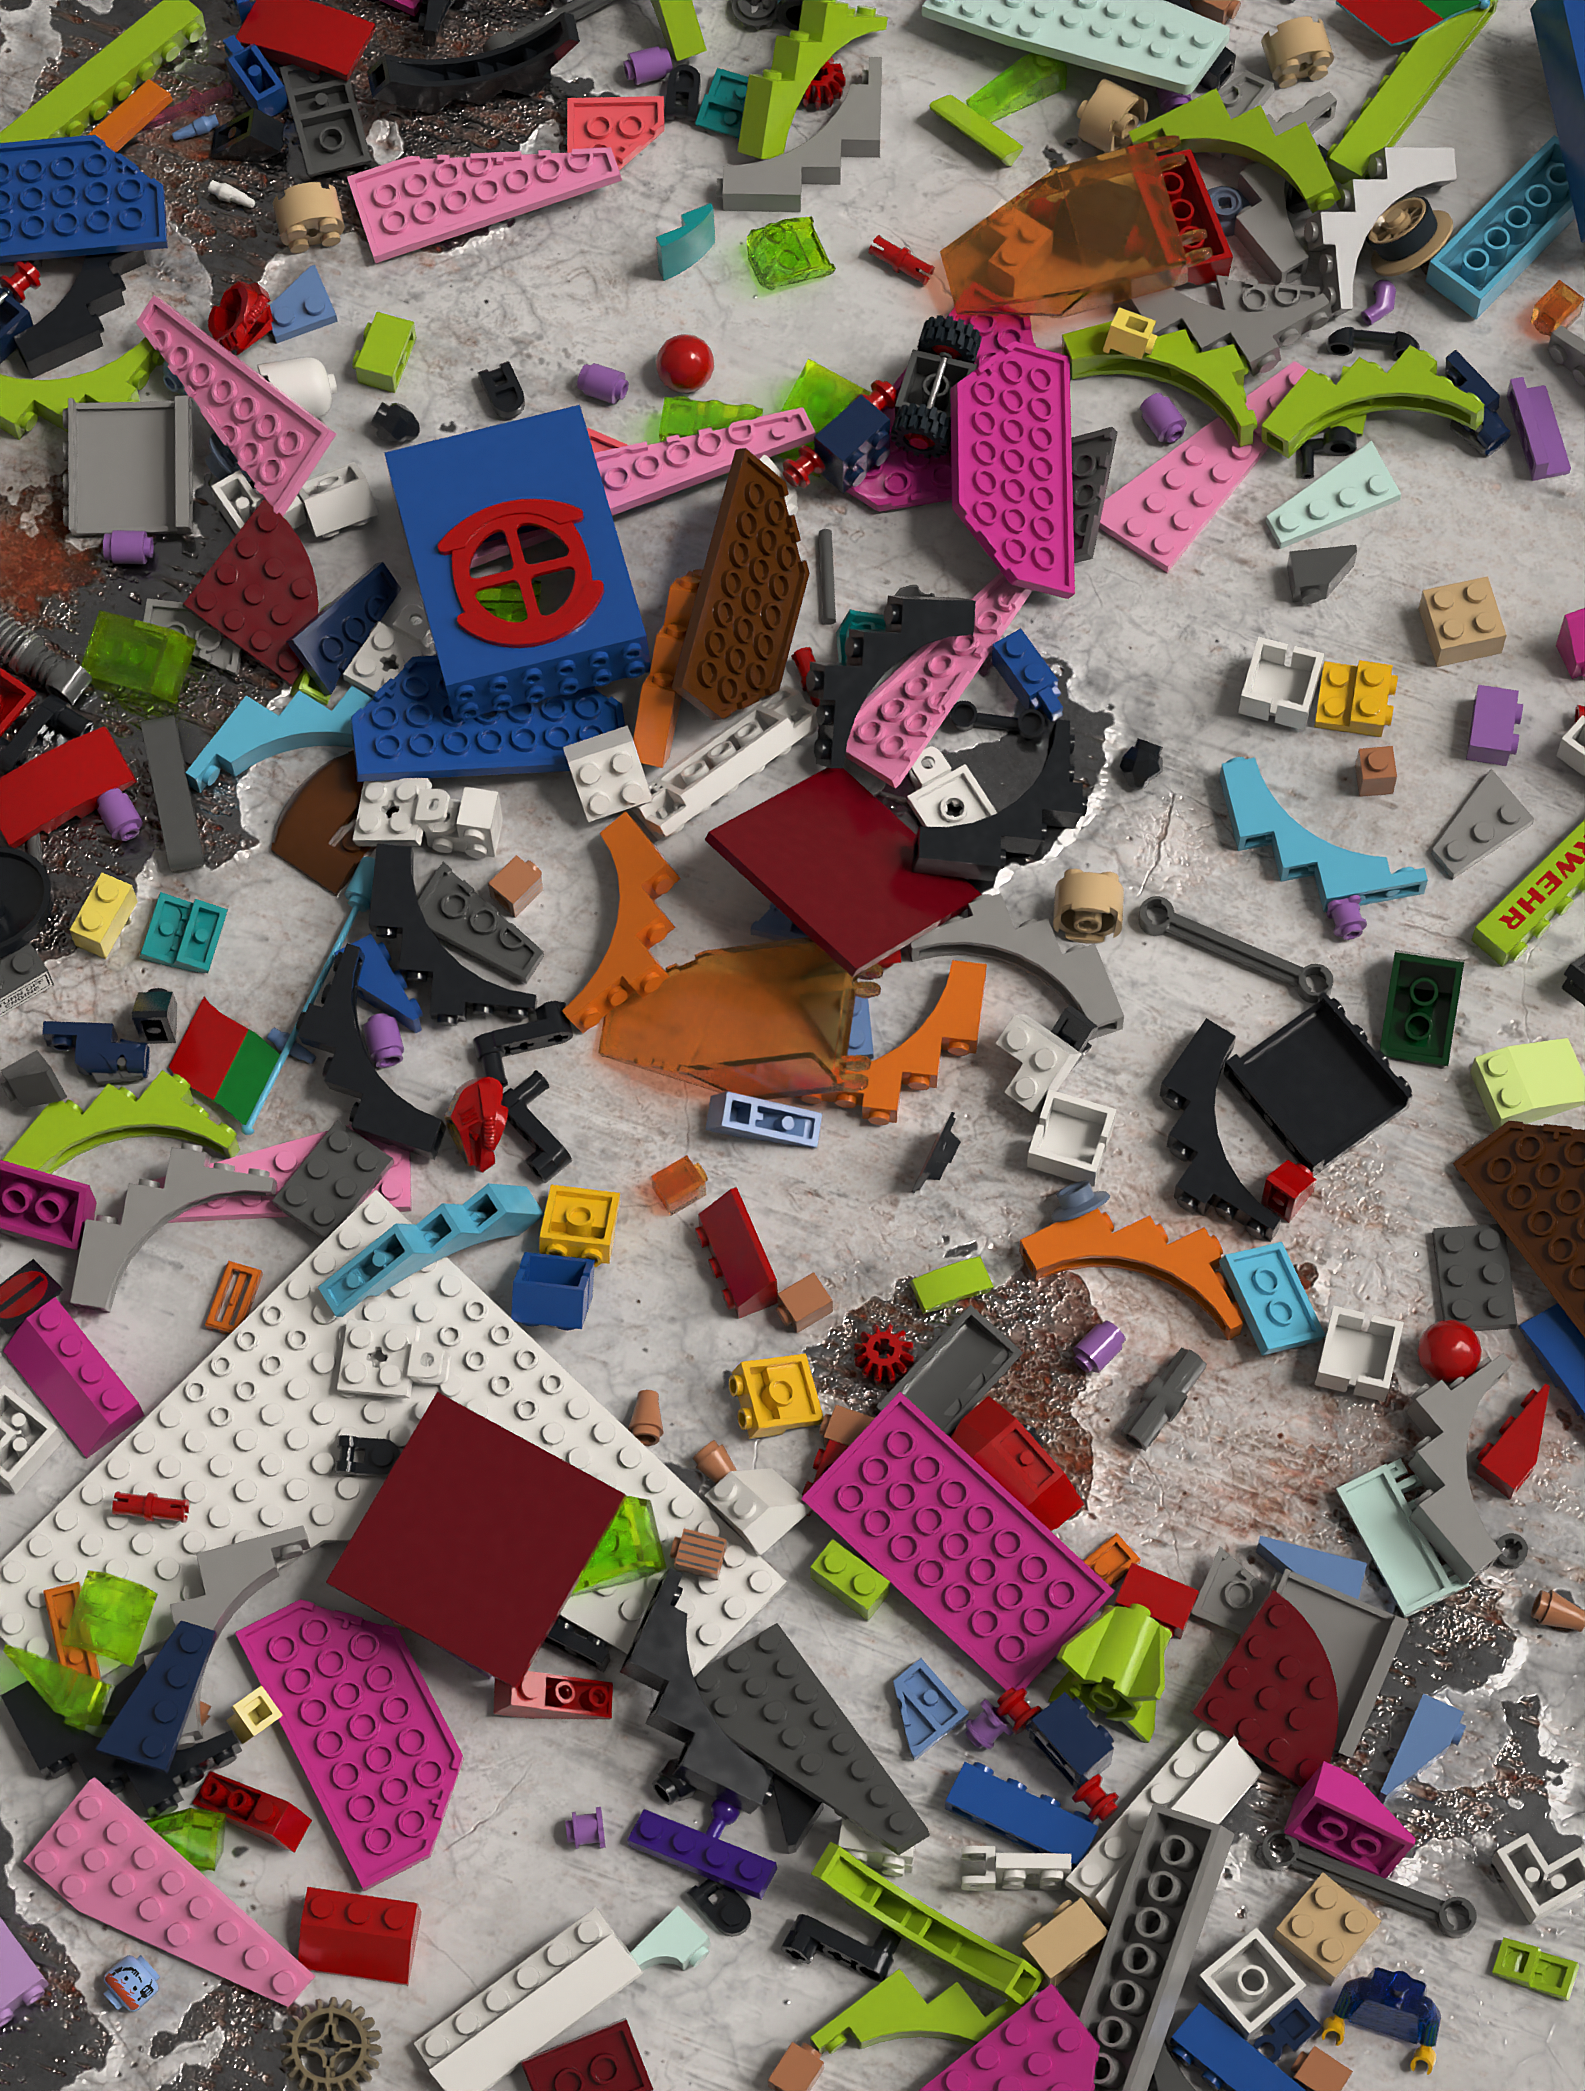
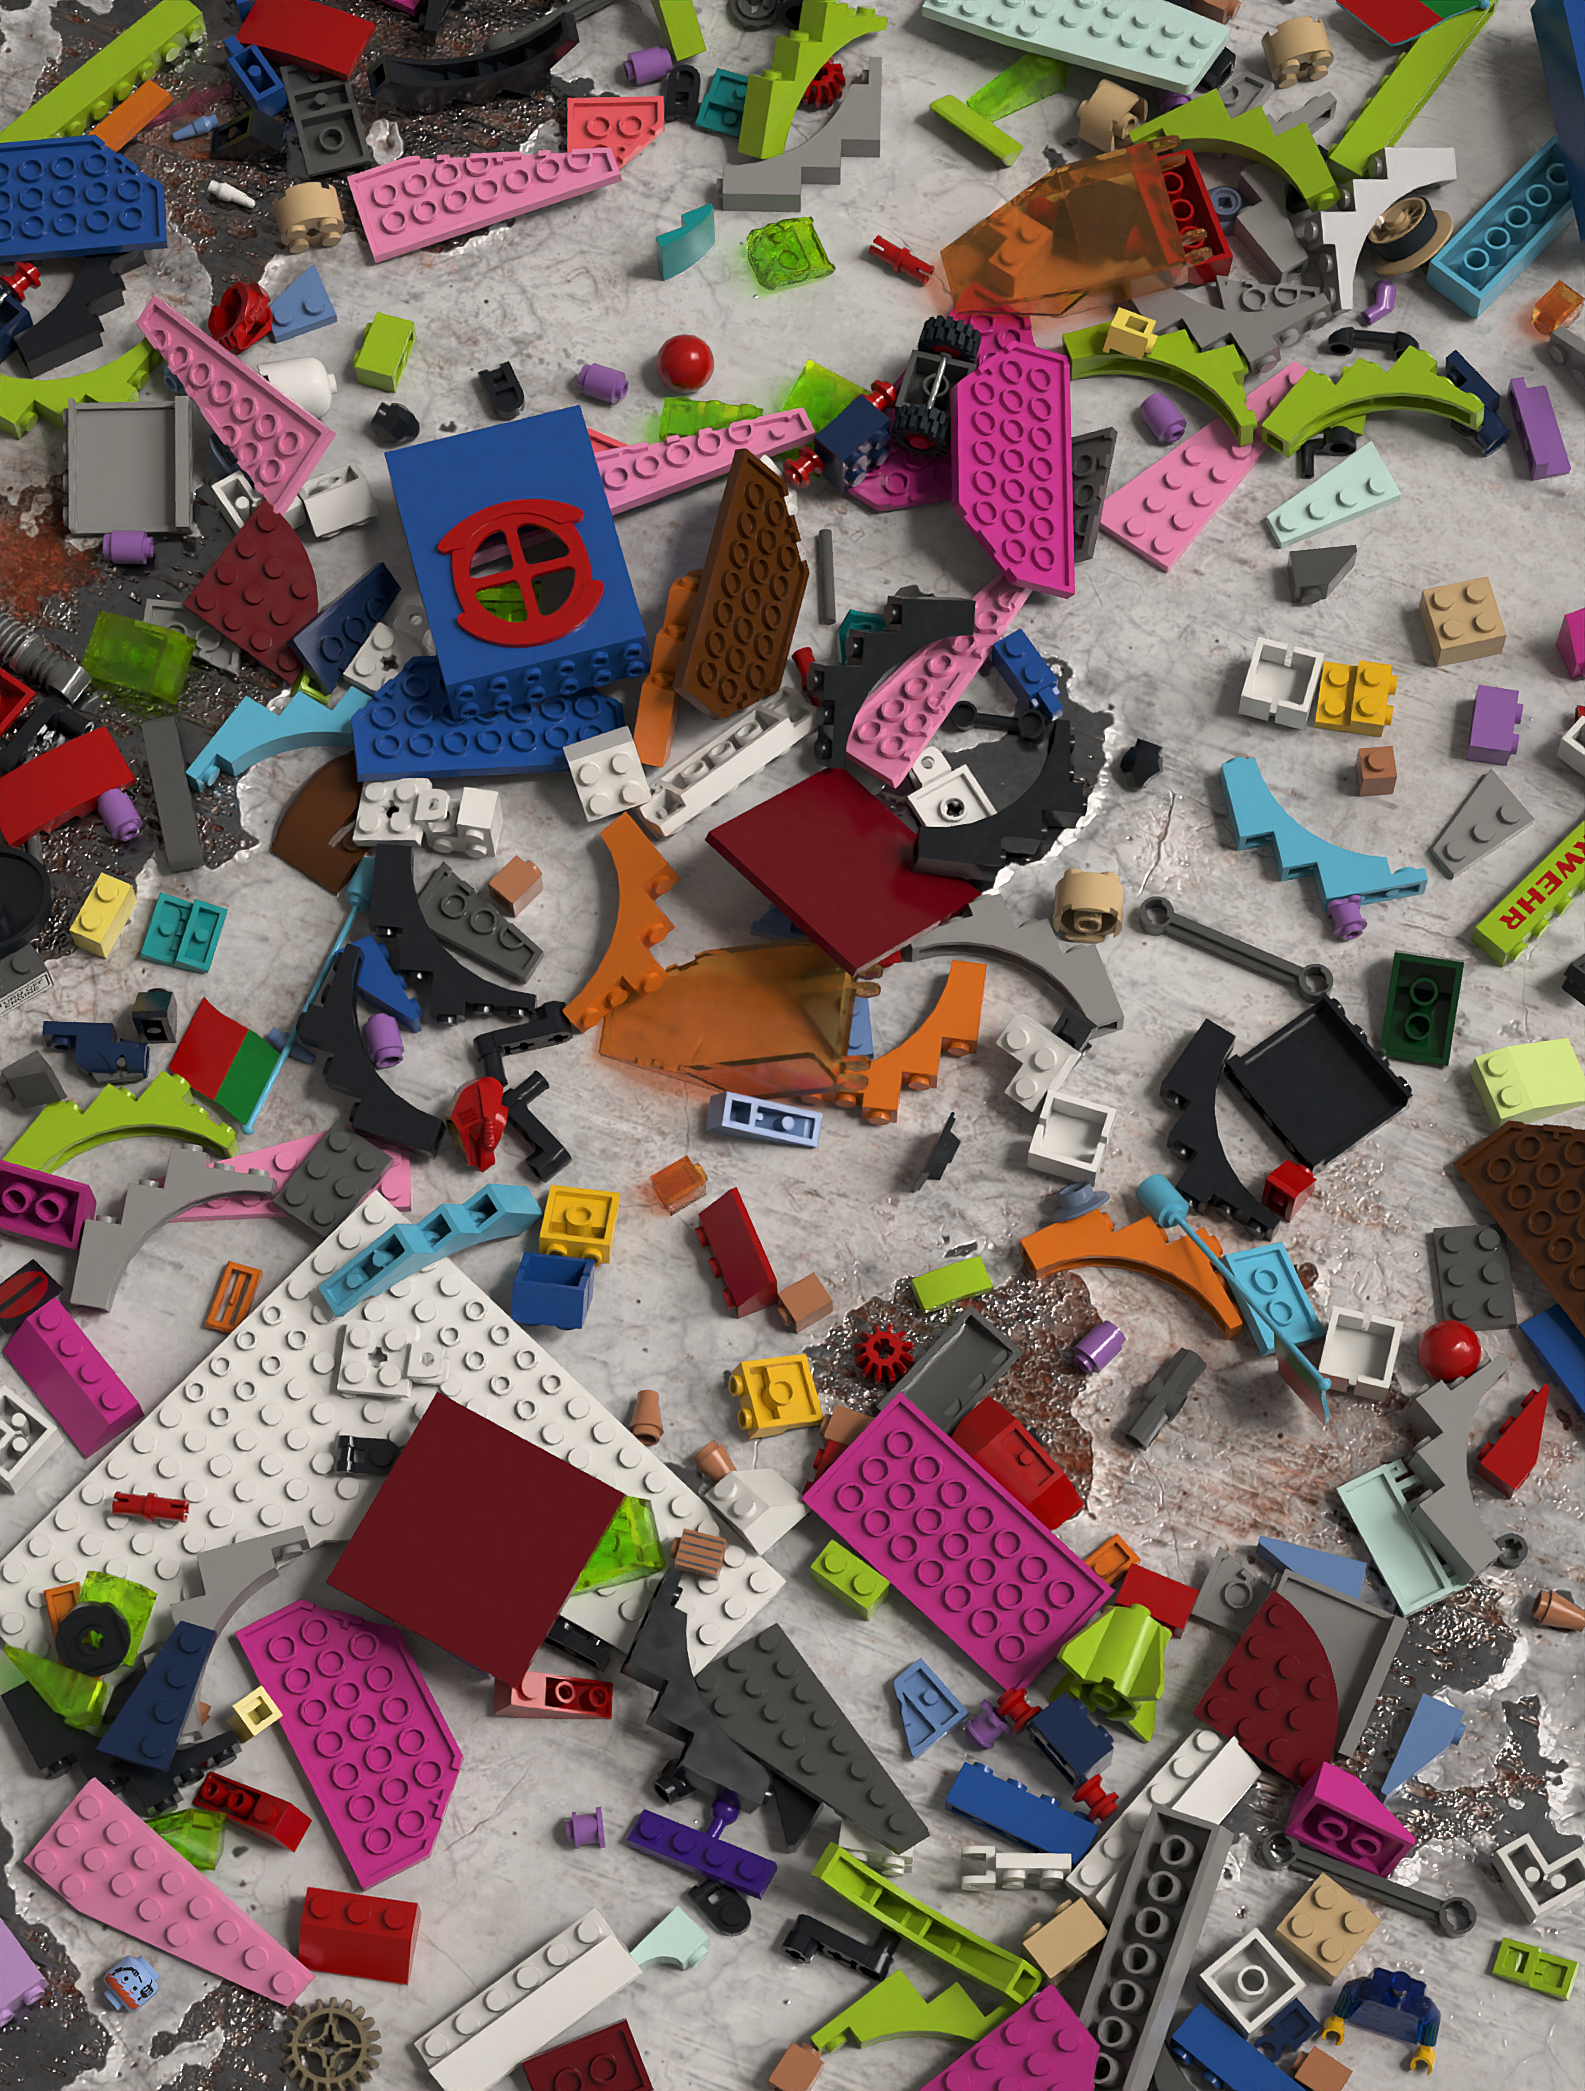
none -> black plate [56,1601,131,1677]
none -> medium azure flag [1136,1174,1331,1425]

